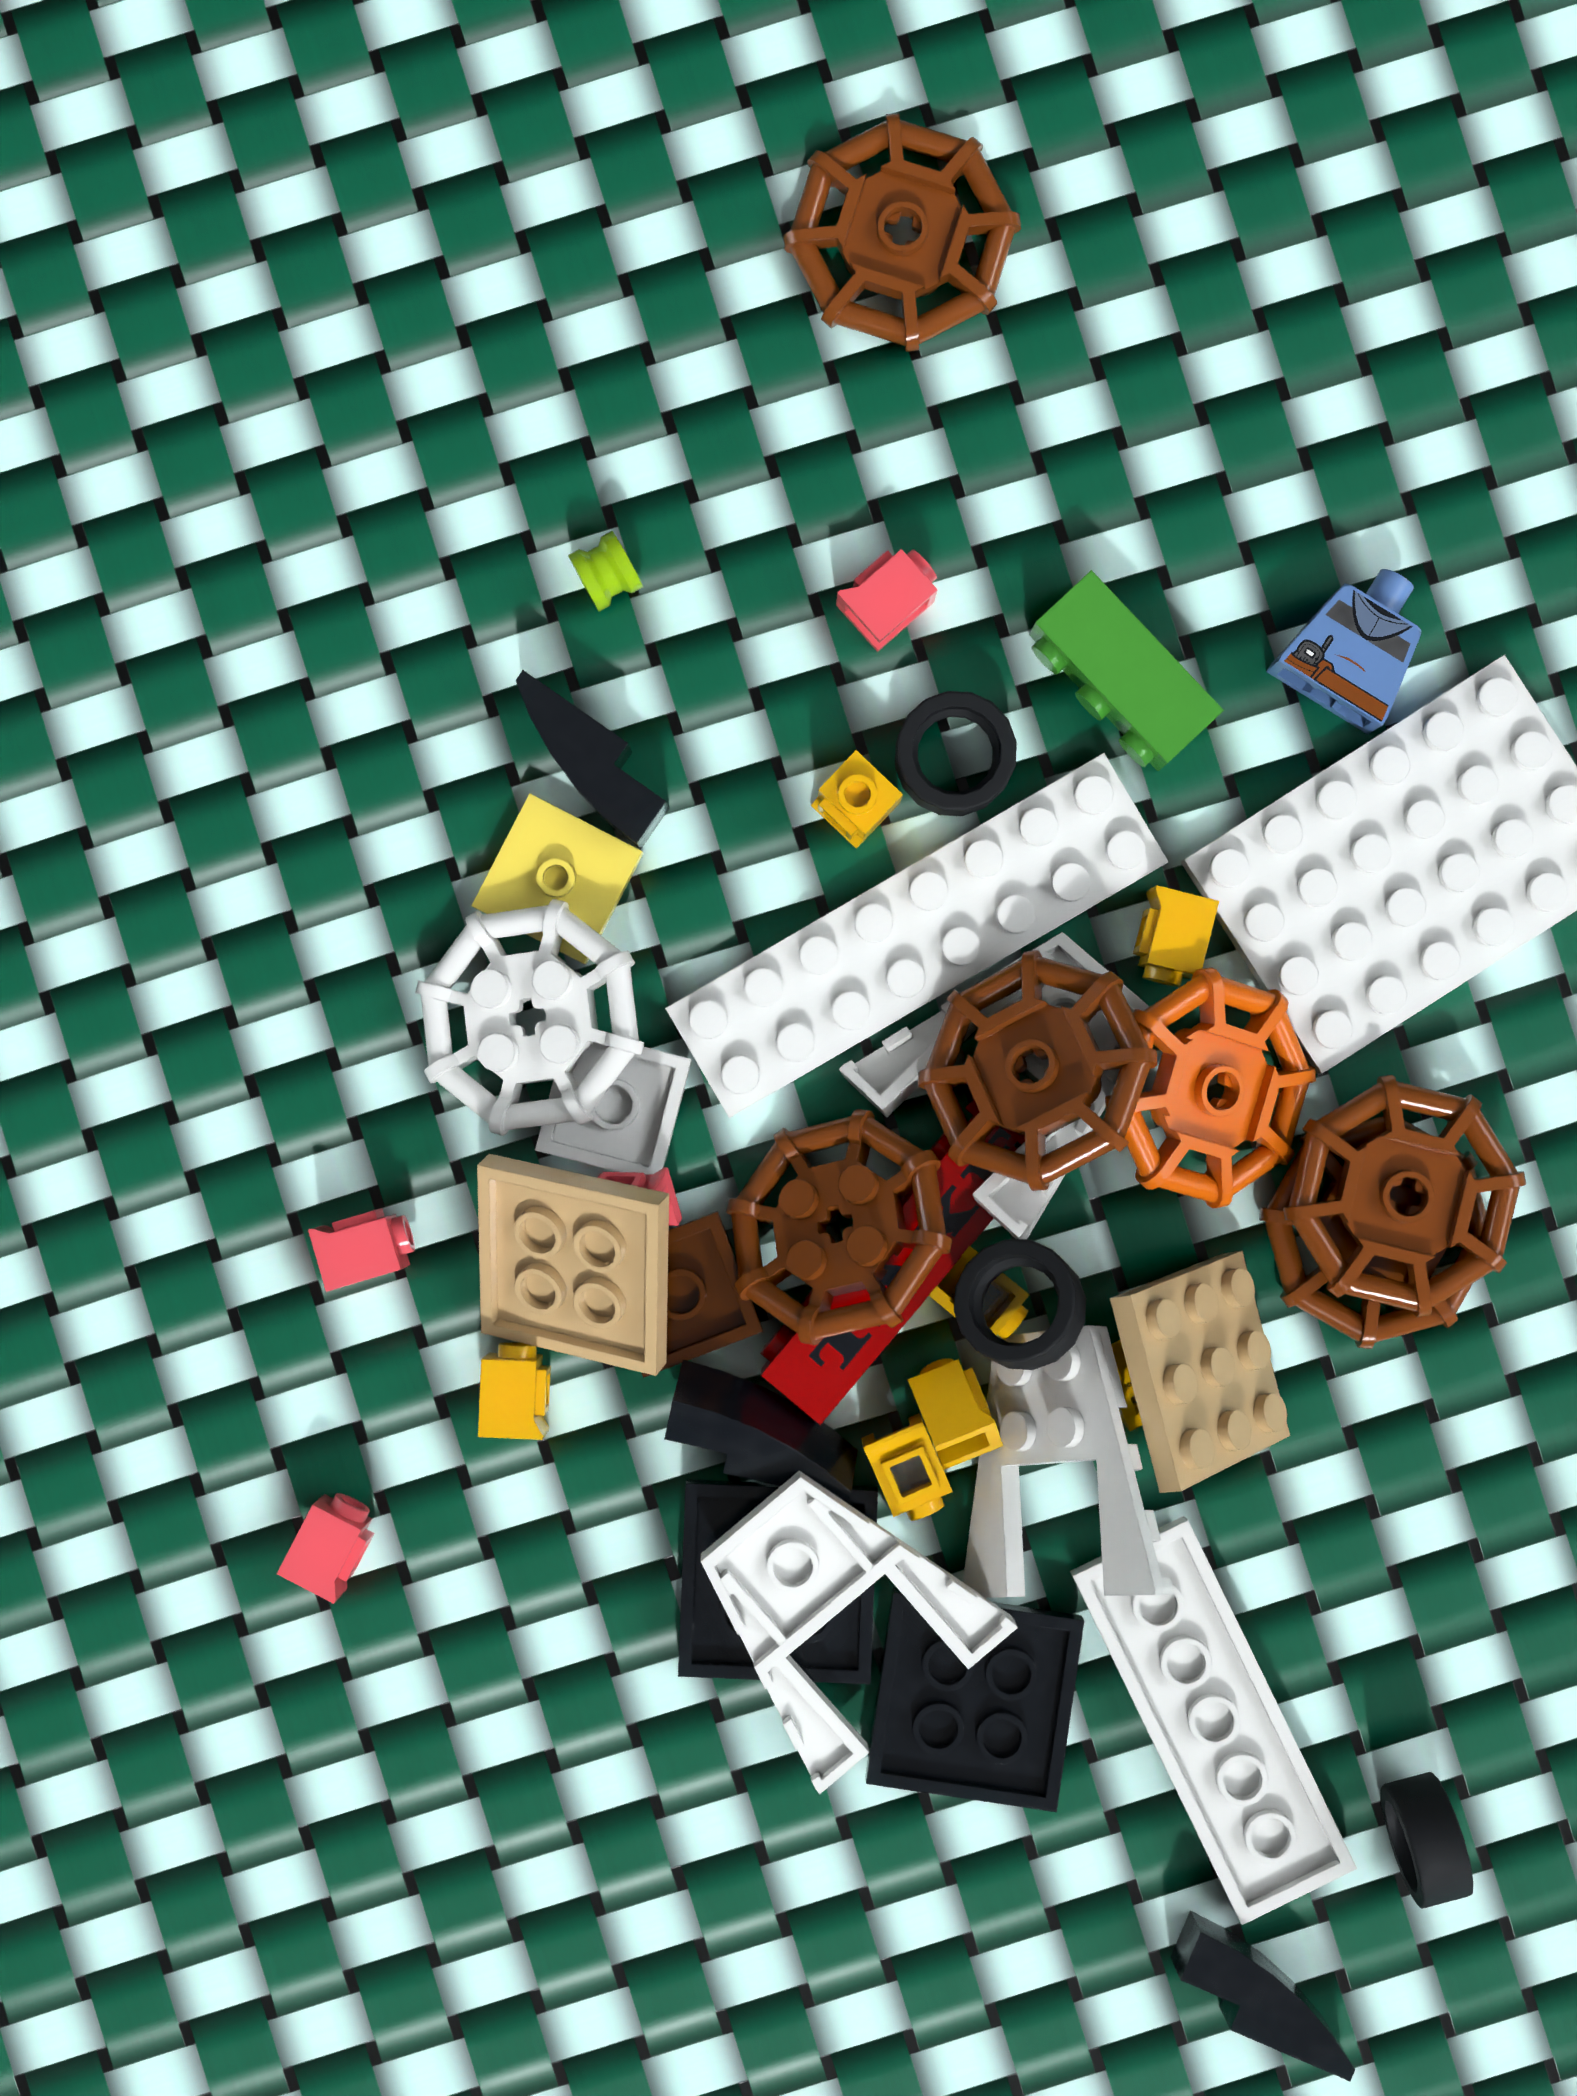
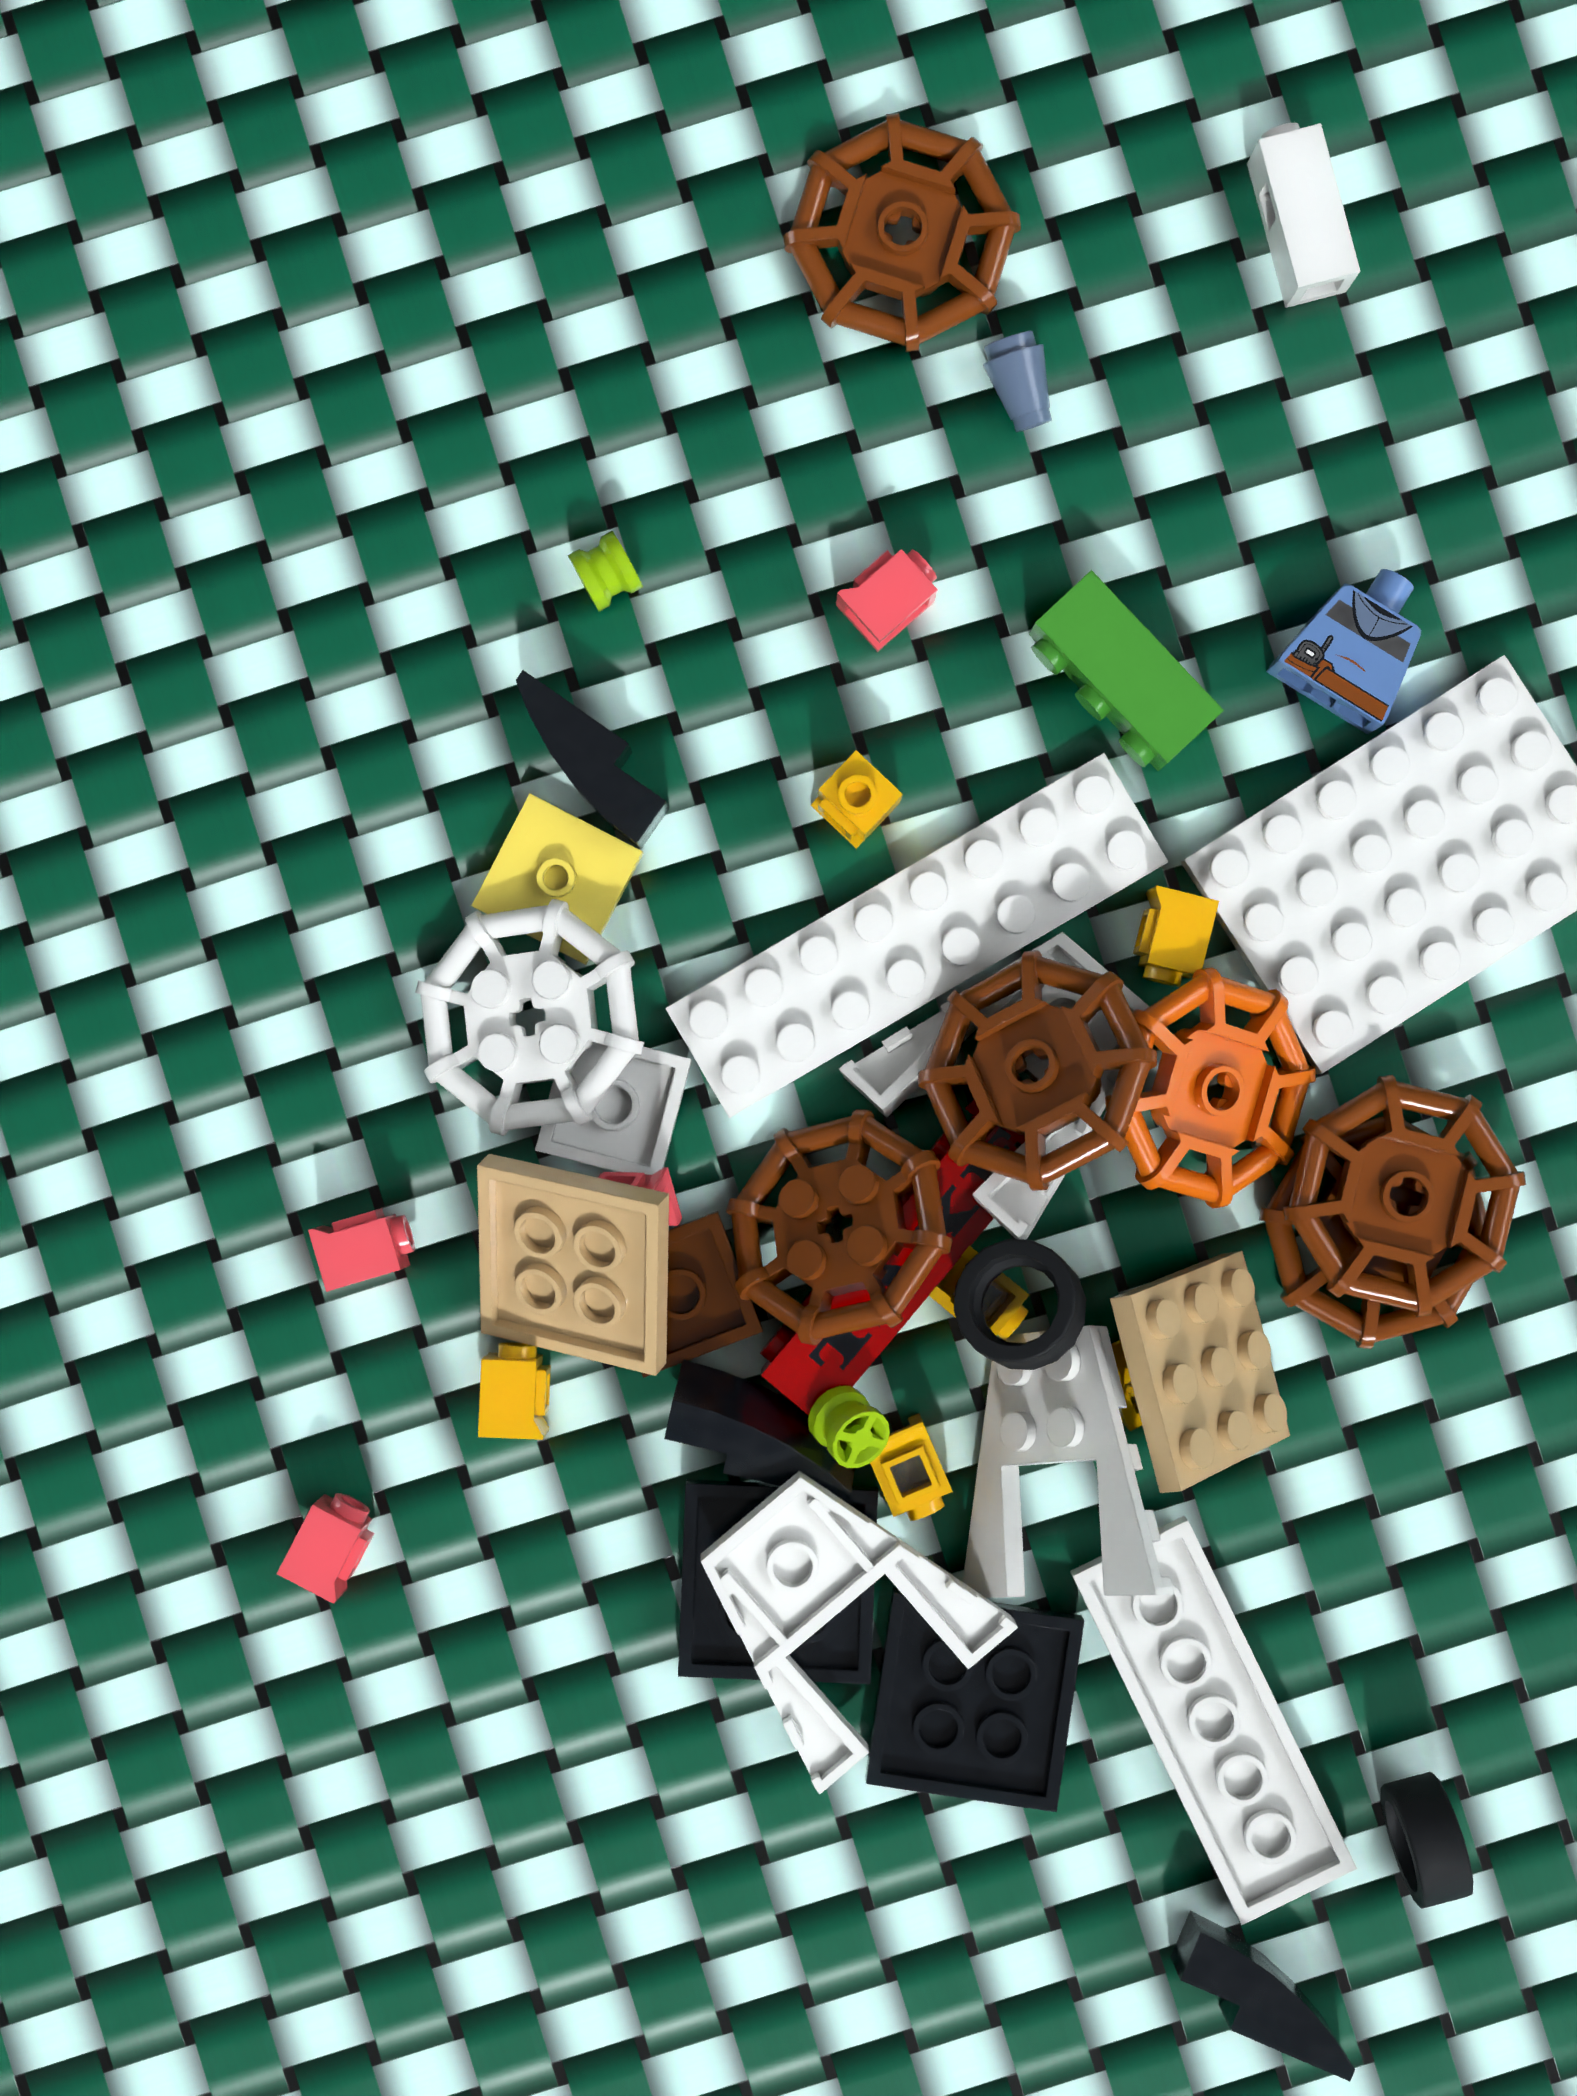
black tyre [895,691,1017,816] -> none
yellow window [908,1359,1003,1470] -> none
none -> lime wheel [808,1386,890,1468]
none -> sand blue cone [983,331,1052,433]
none -> white brick [1247,123,1360,308]

